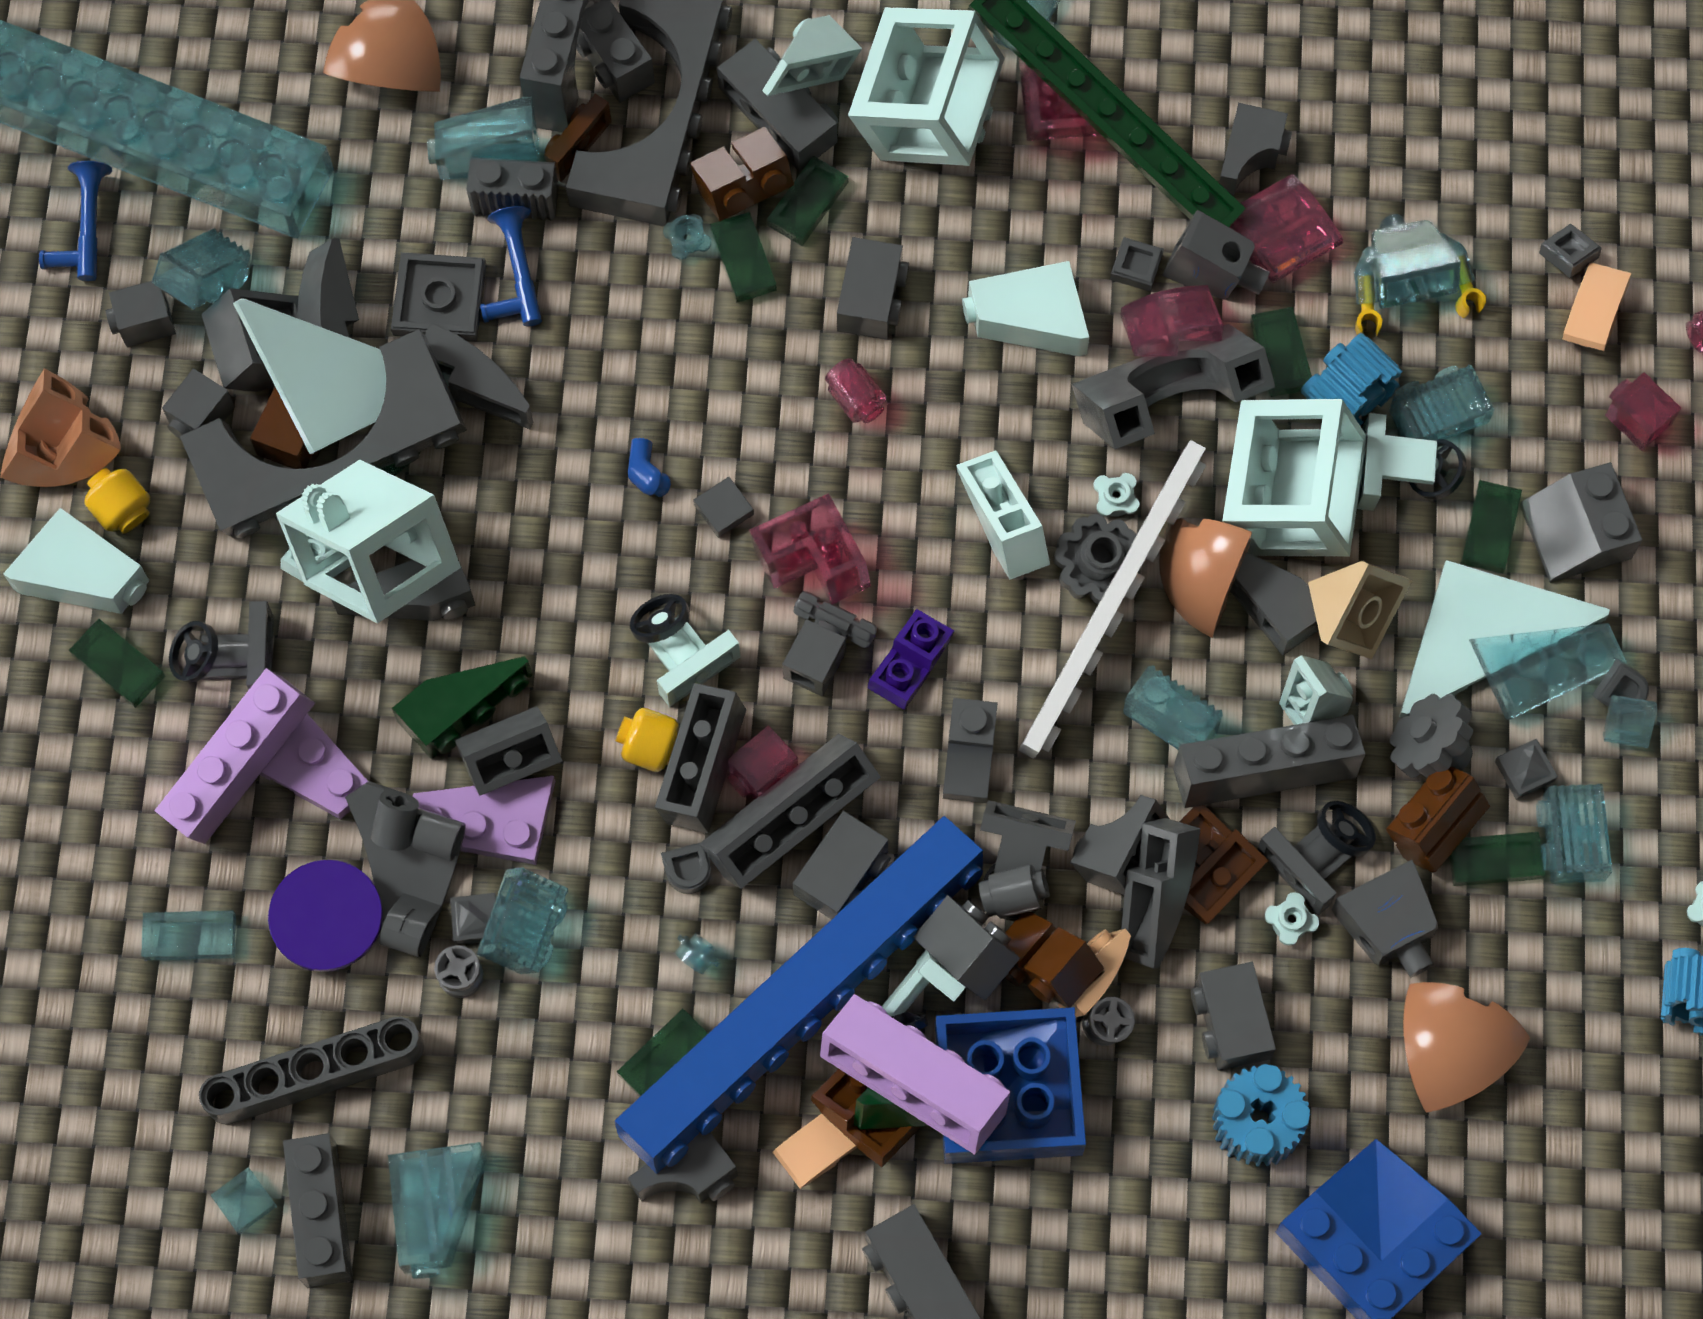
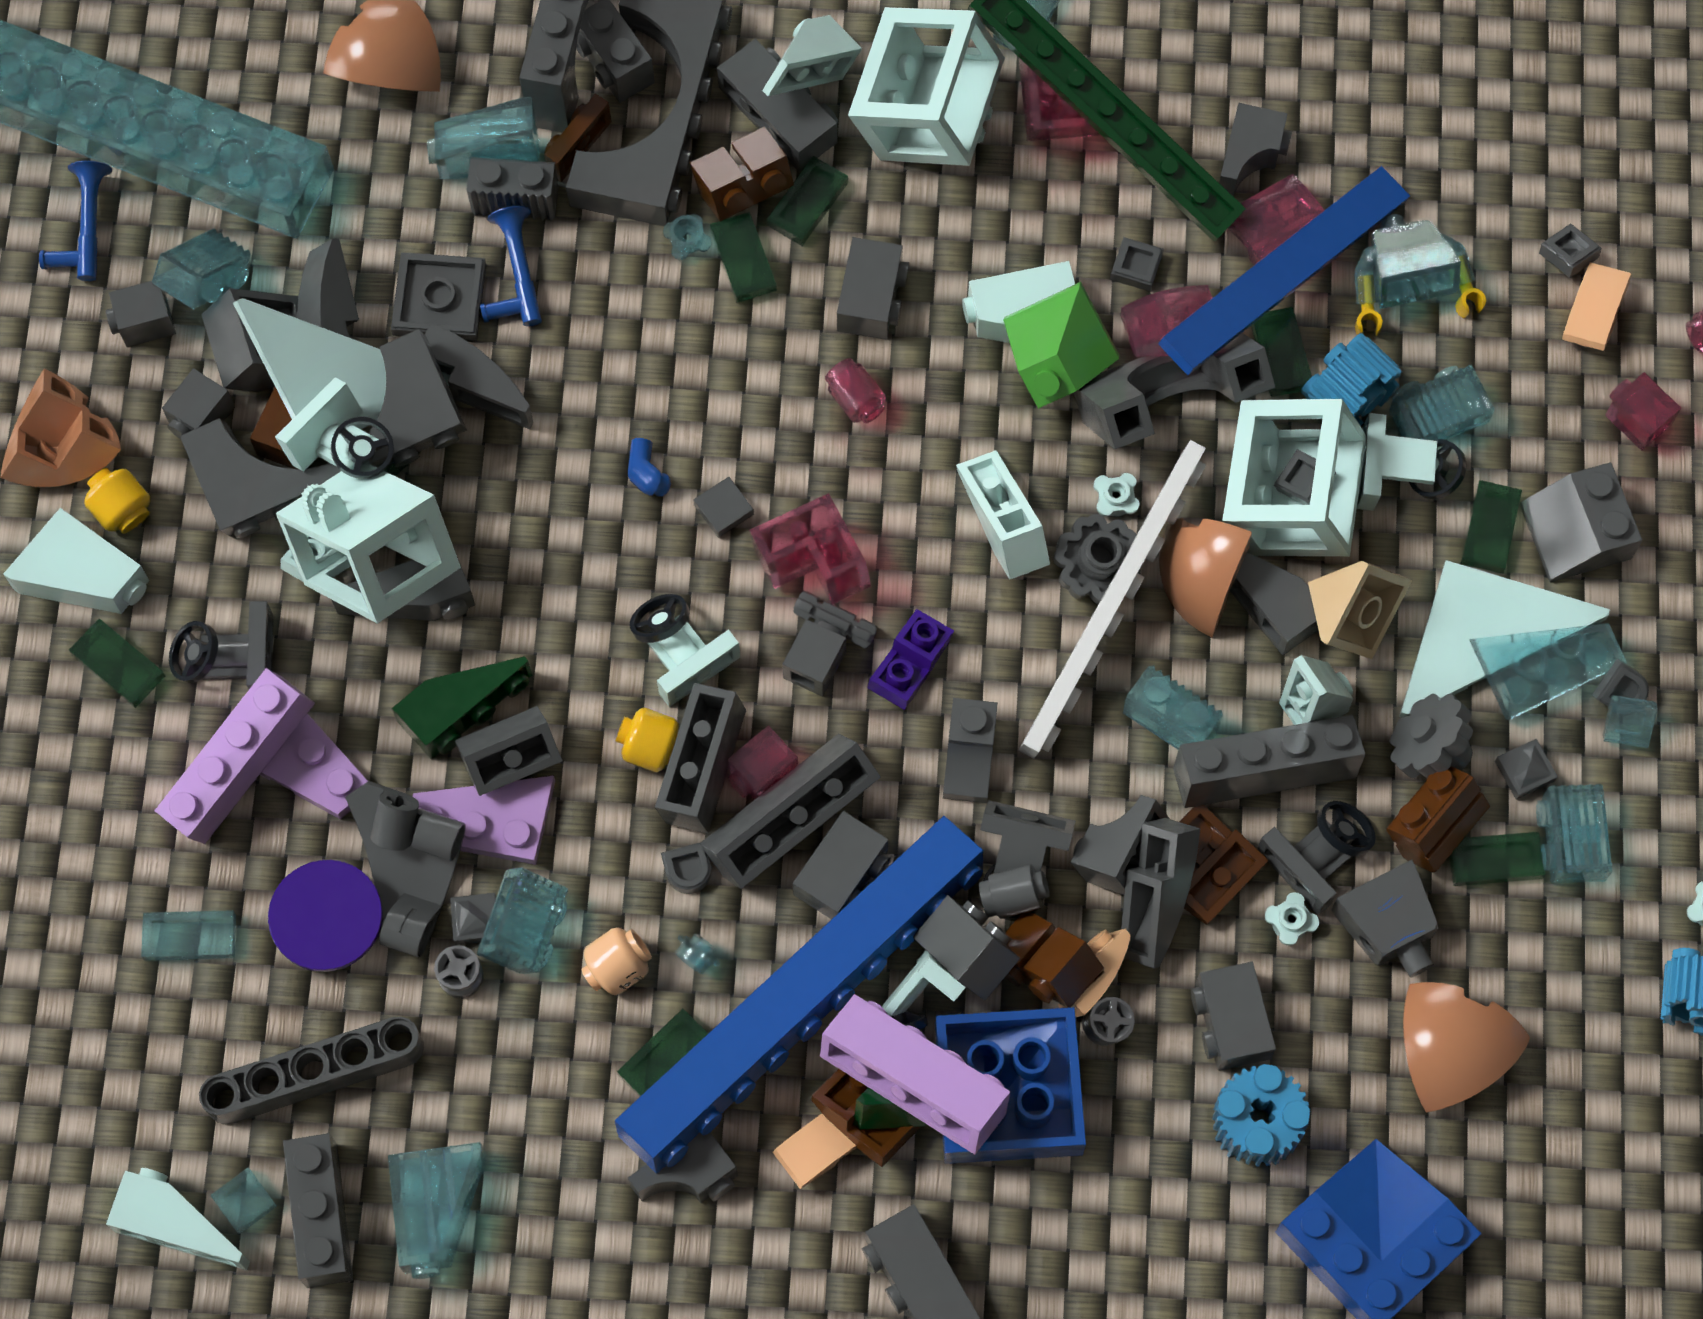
dark grey torso [1162,210,1270,299] -> none
none -> light aqua slope [106,1168,250,1270]
none -> light aqua piece [275,378,394,479]
none -> light nougat head [581,927,652,995]
none -> bright green slope [1003,282,1120,409]
none -> blue tile [1158,166,1410,375]
none -> dark grey tile [1274,449,1336,505]

